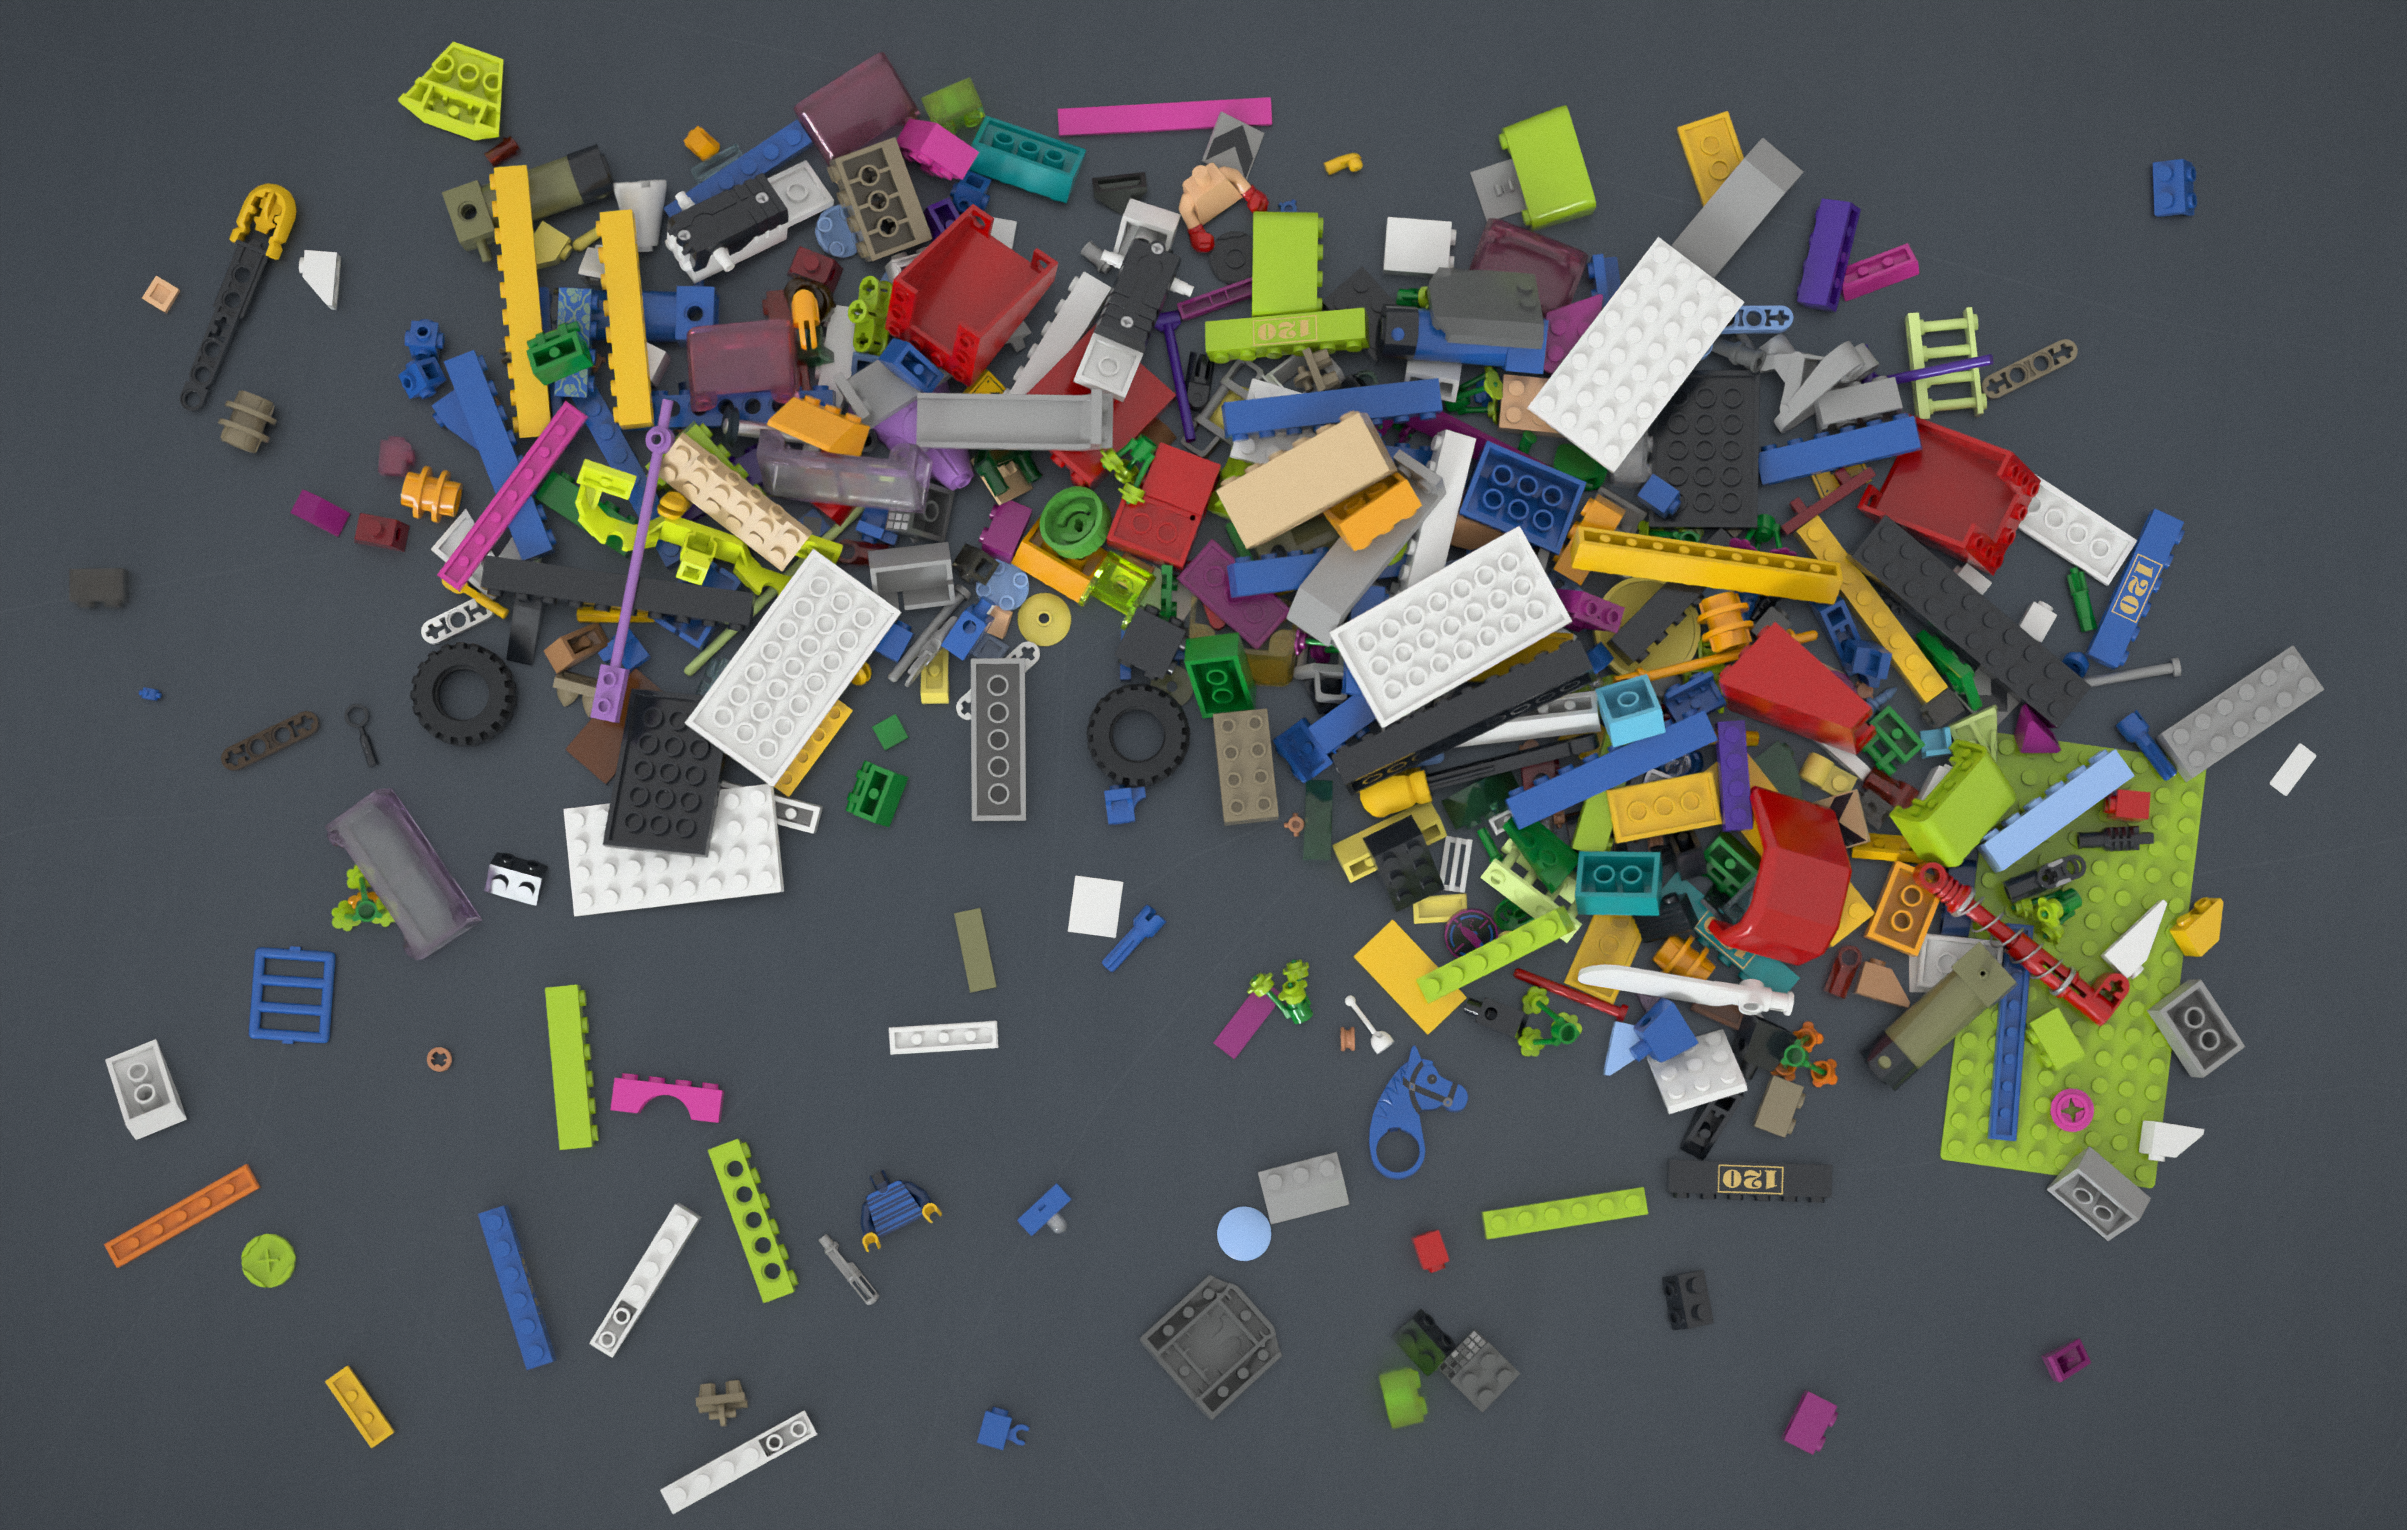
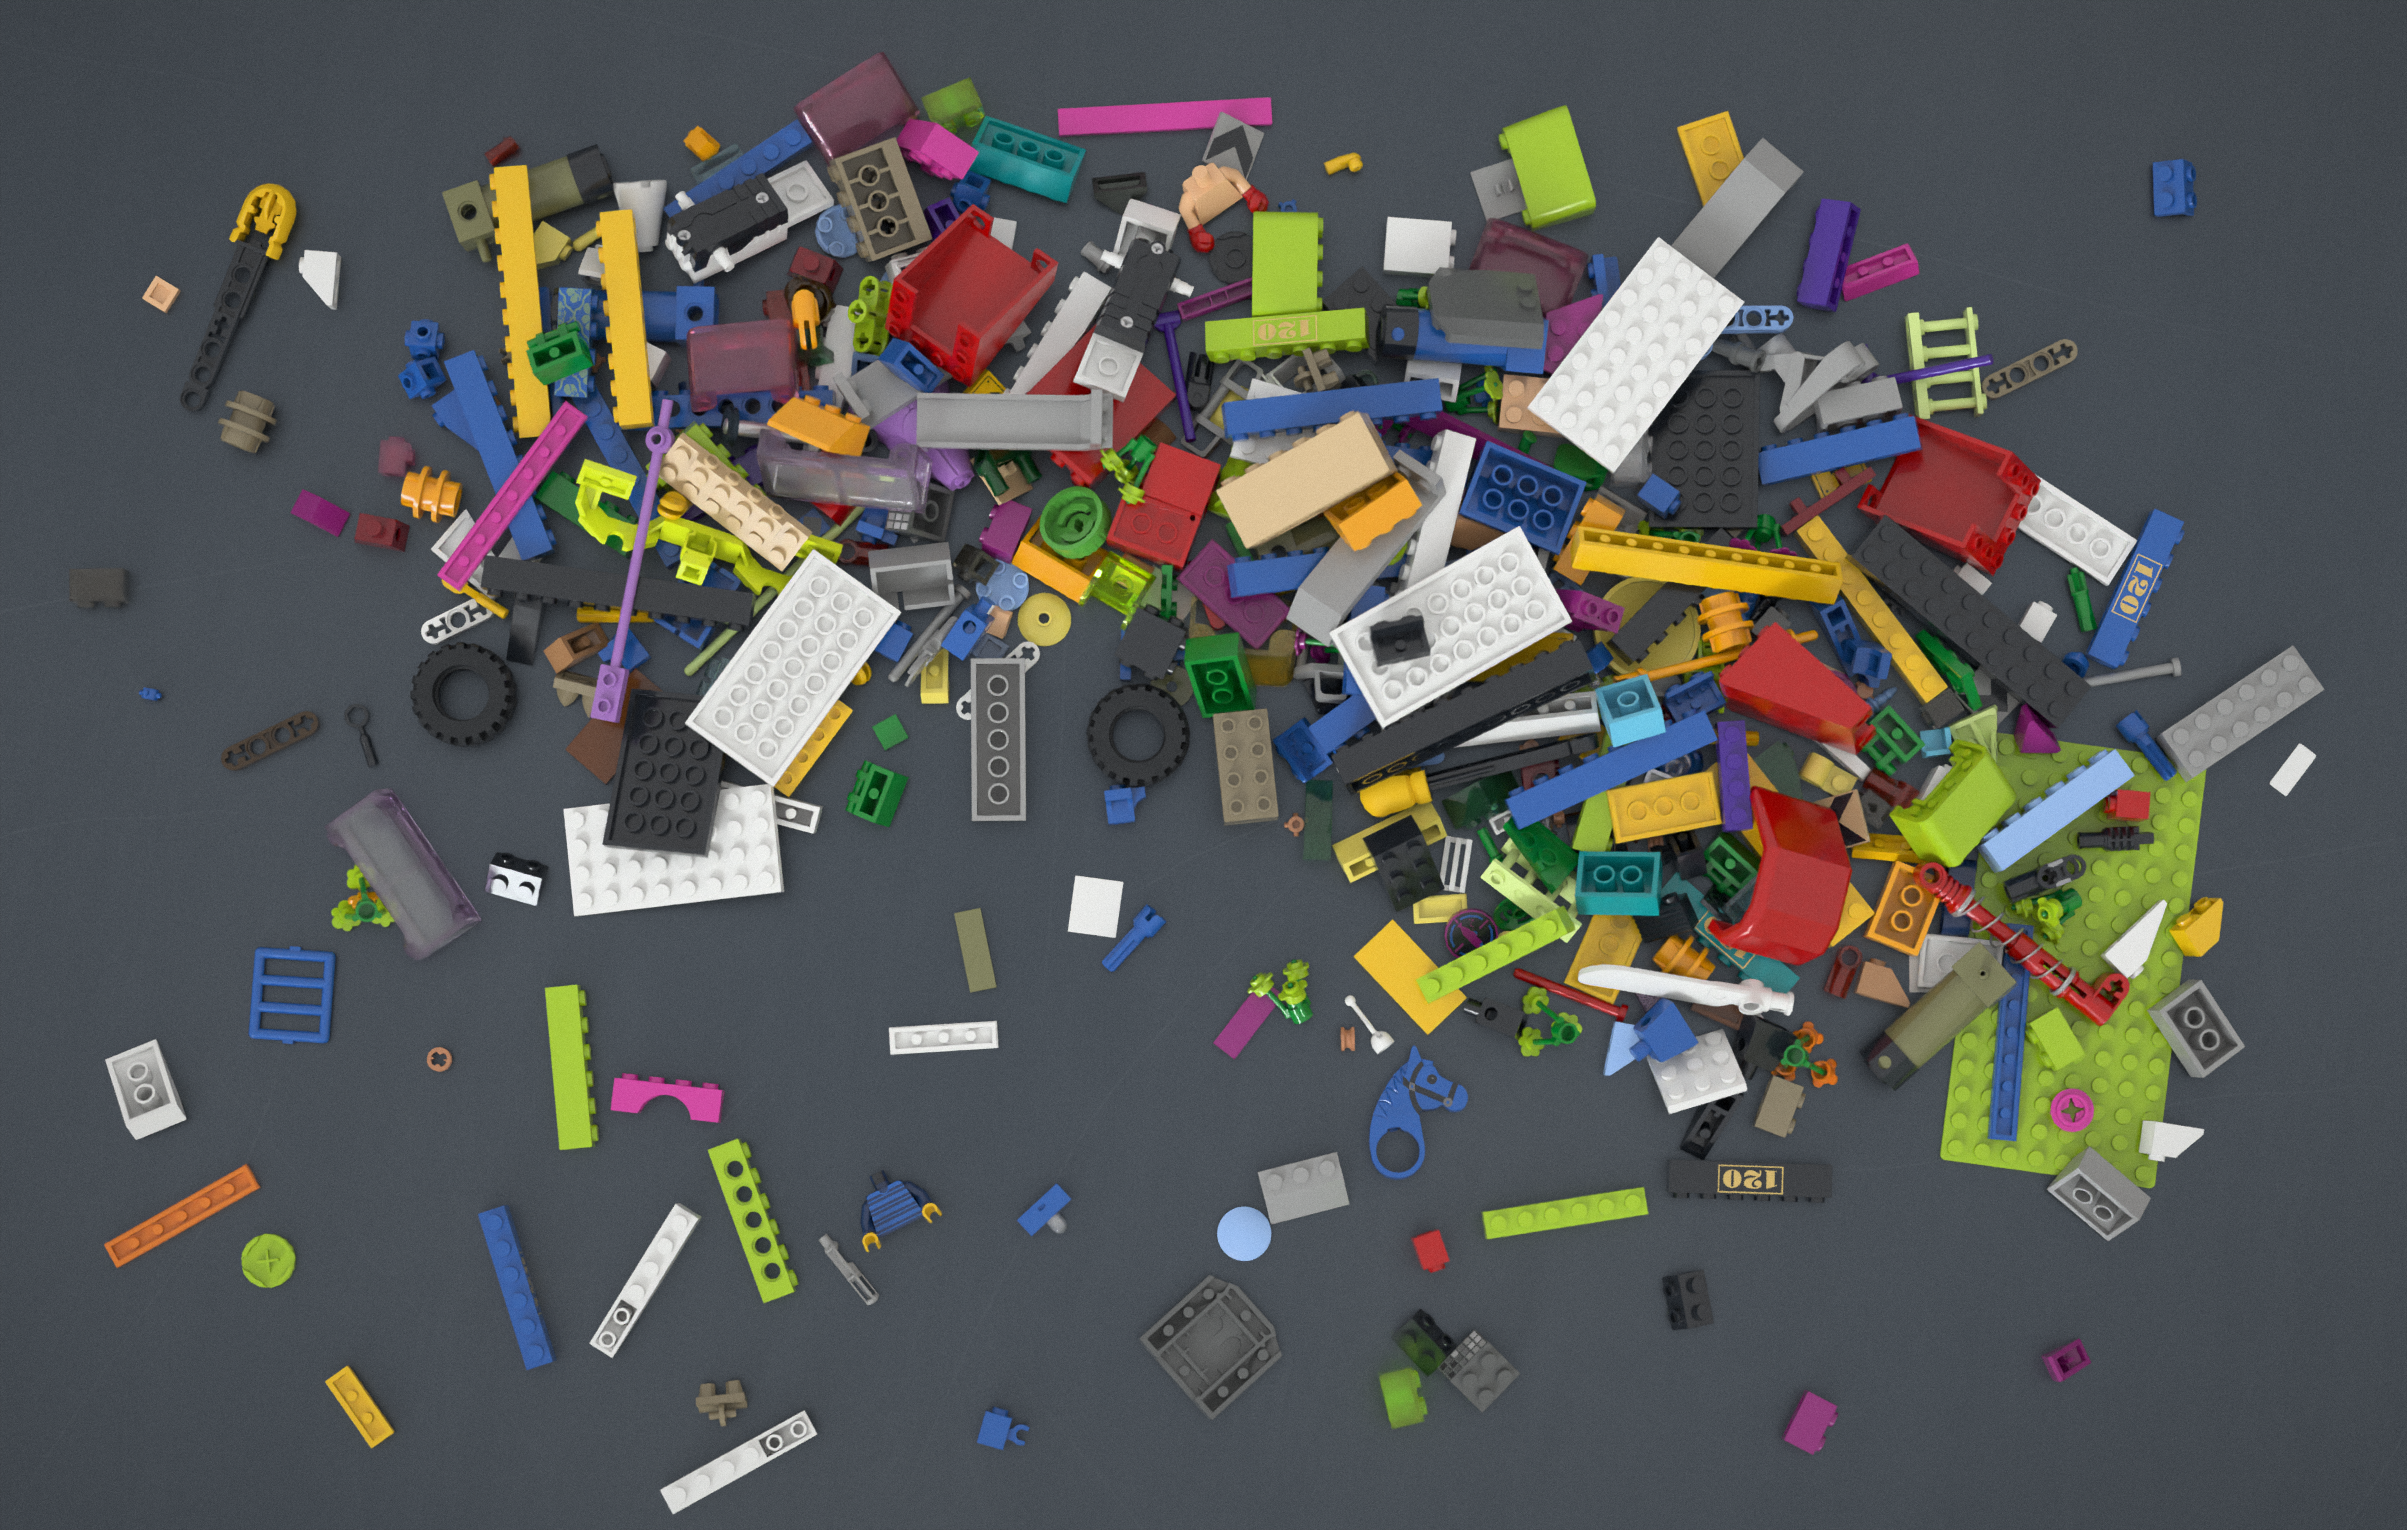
neon yellow wedge [398,42,503,140] -> none
none -> black bracket [1369,615,1431,667]

